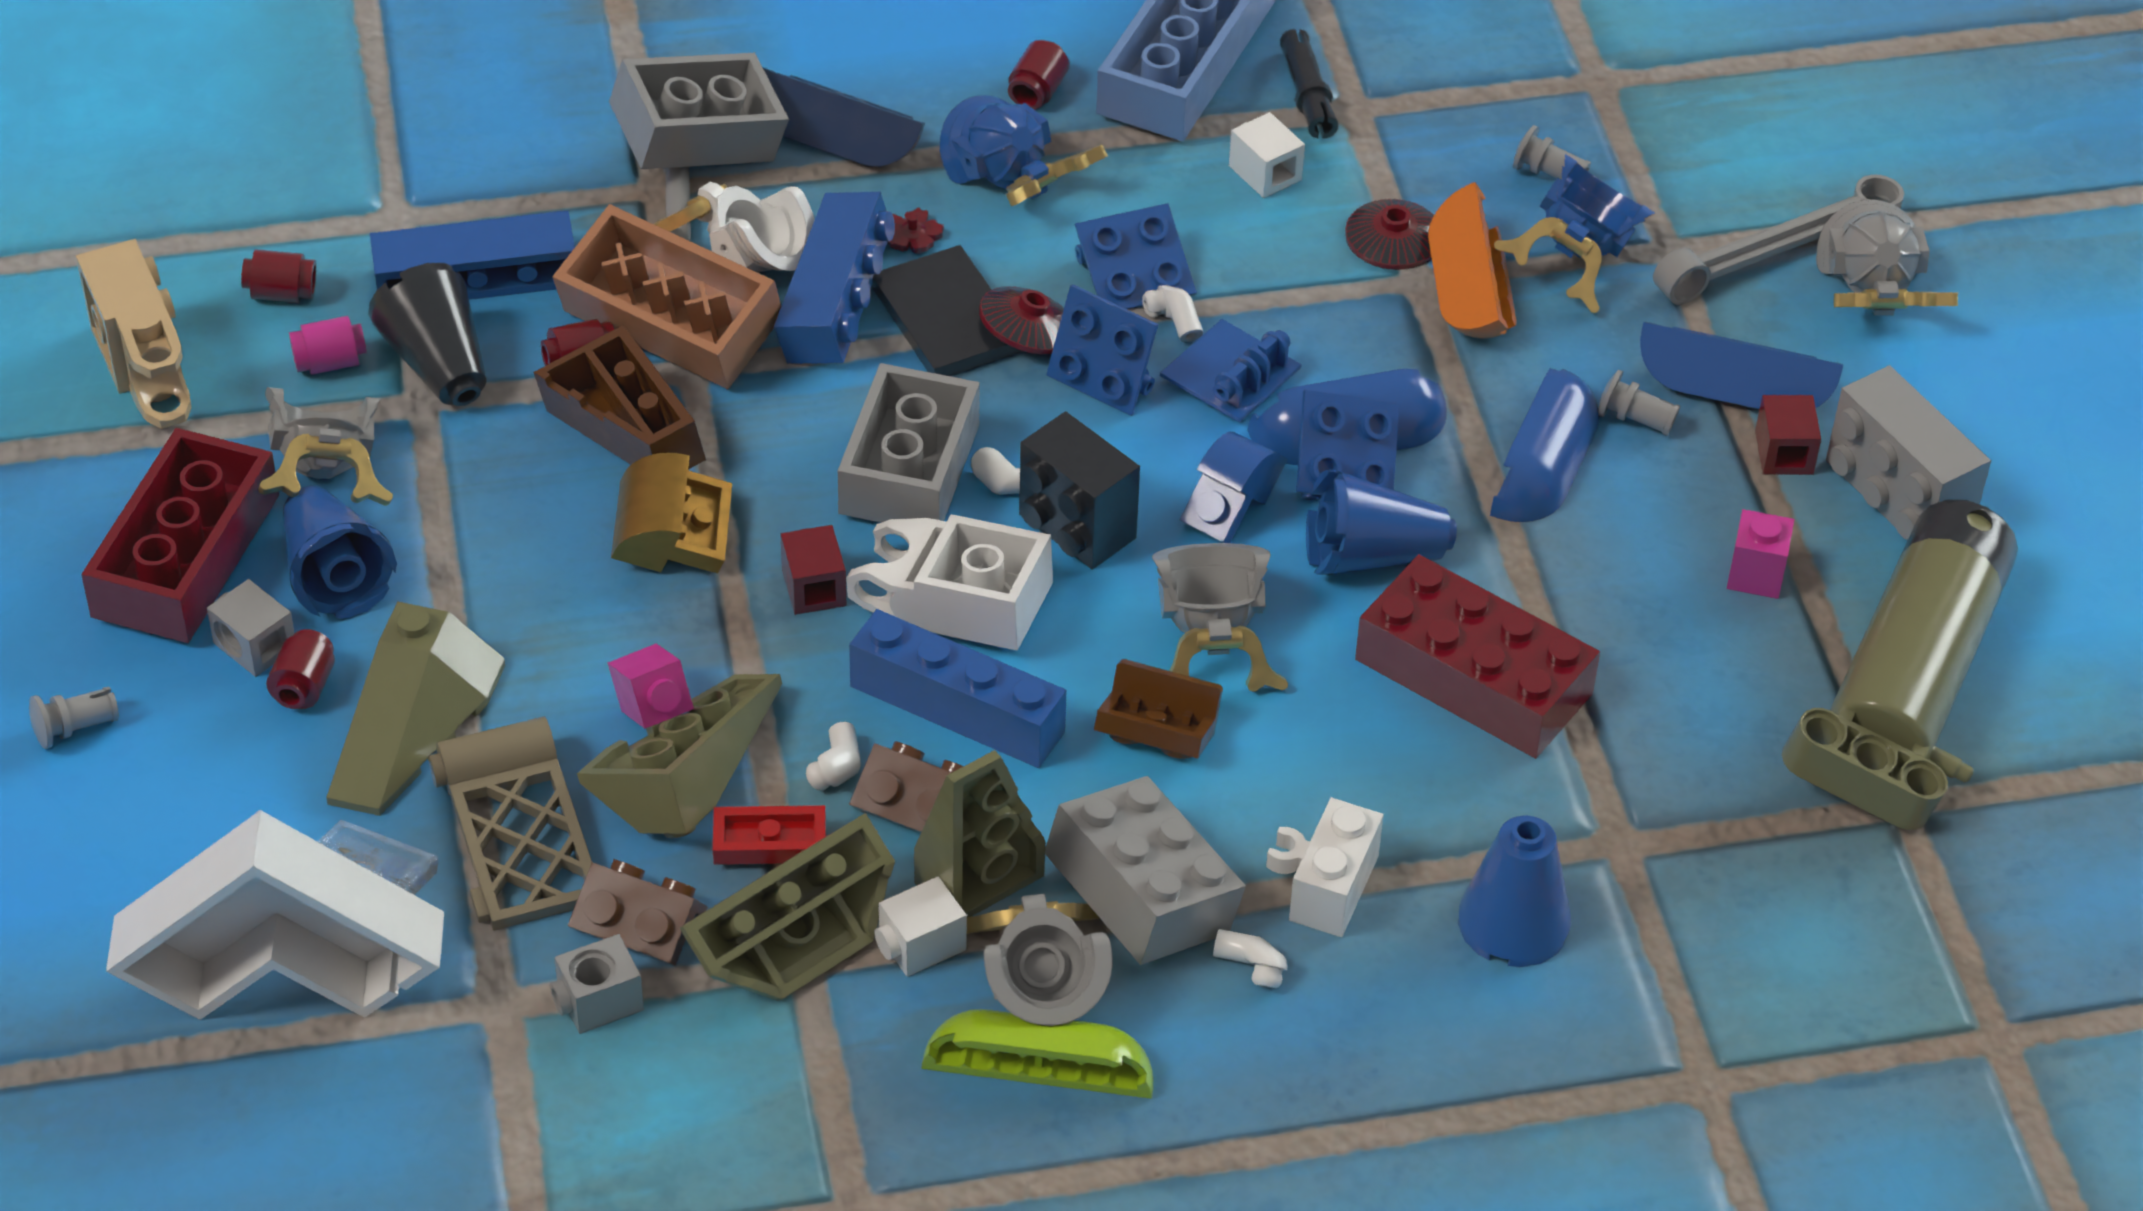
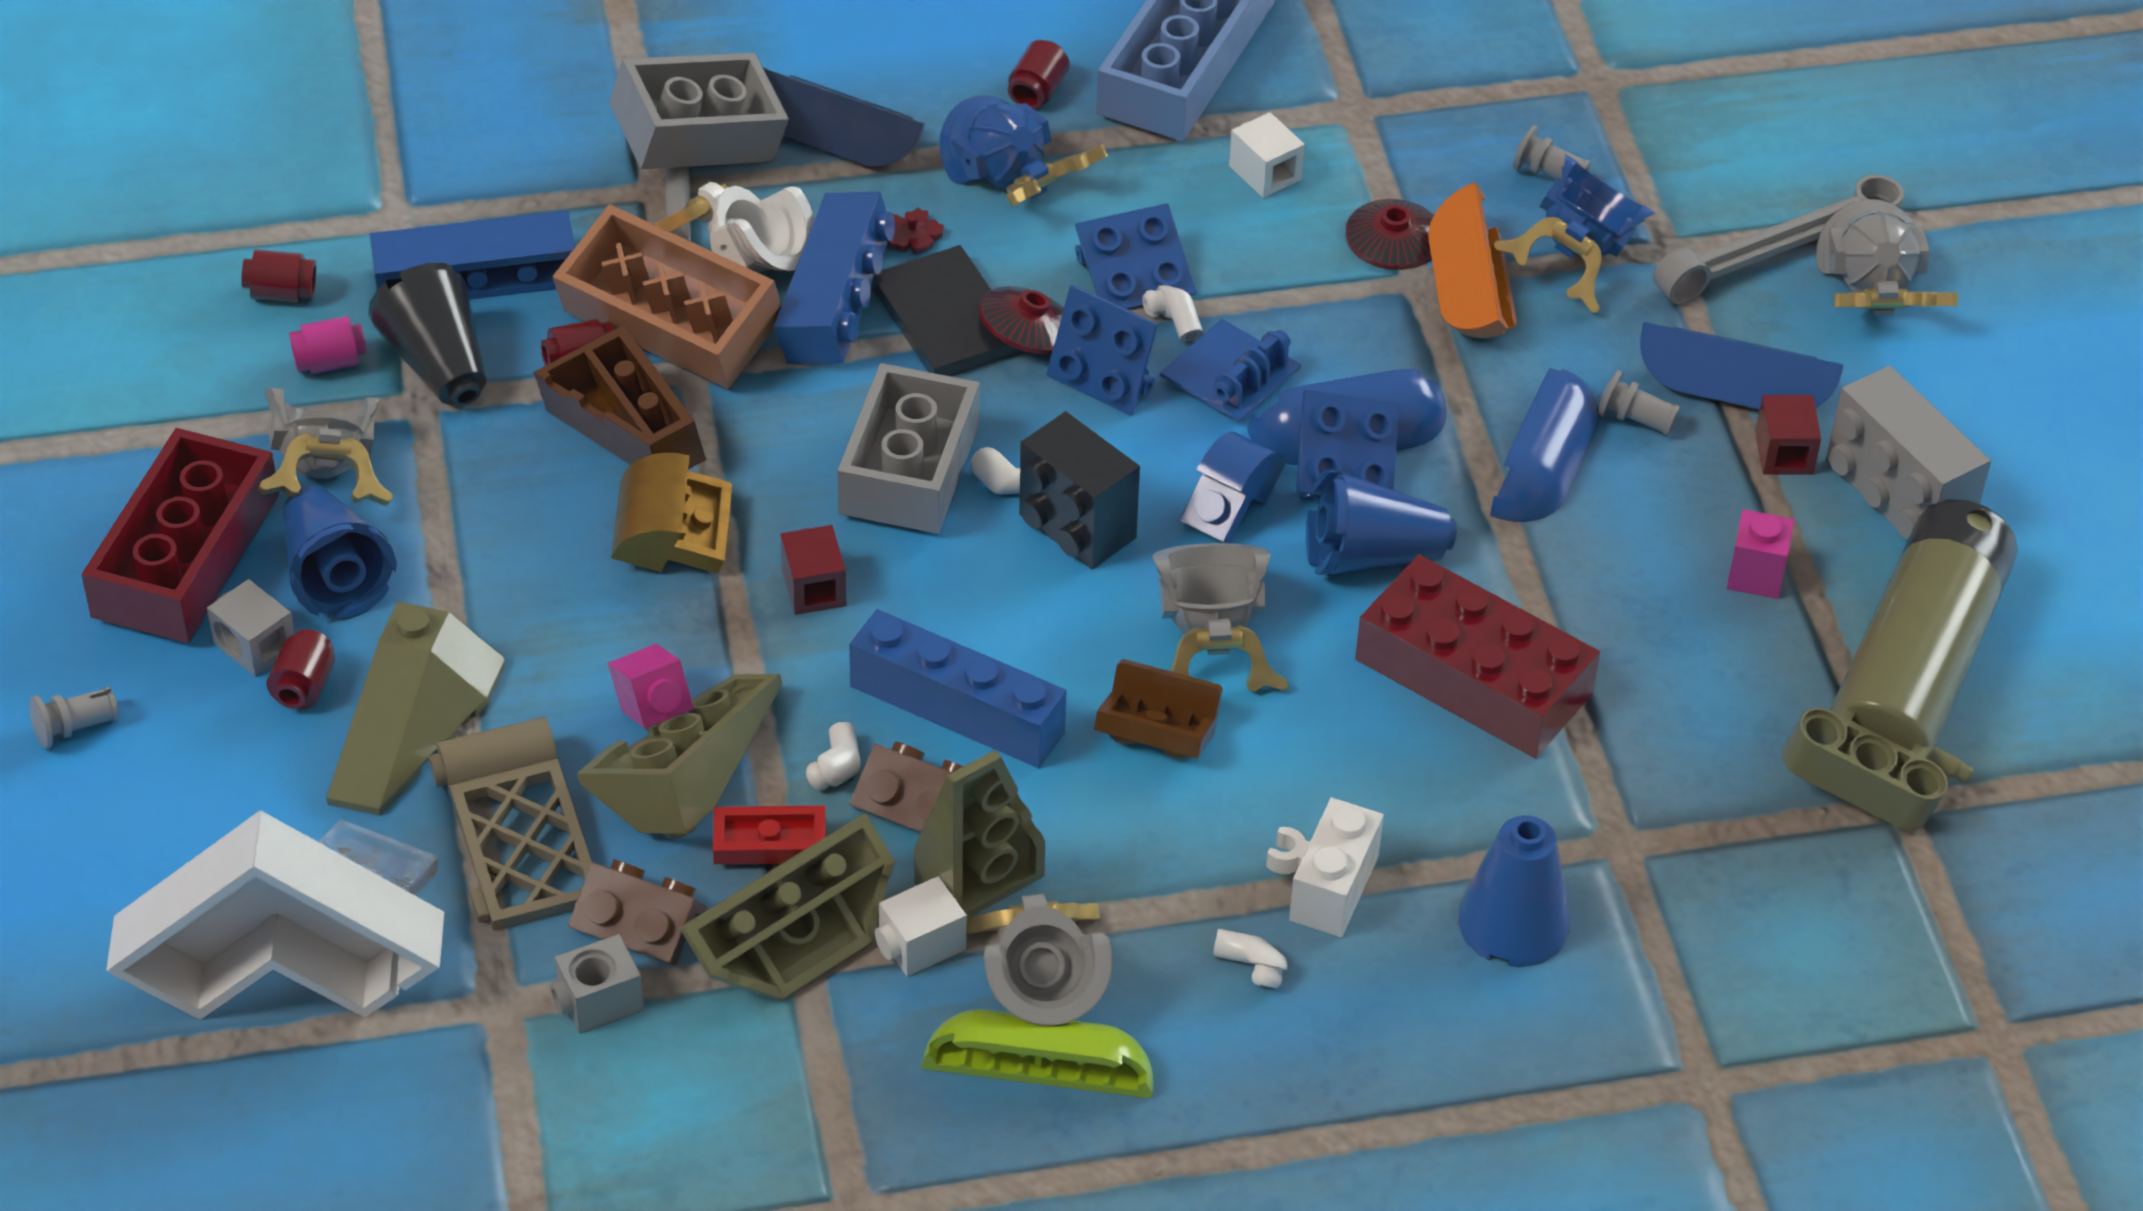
tan brick [76,239,192,429] -> none
white brick [846,514,1053,651] -> none
light grey brick [1045,776,1246,965] -> none
black pin [1280,29,1339,139] -> none

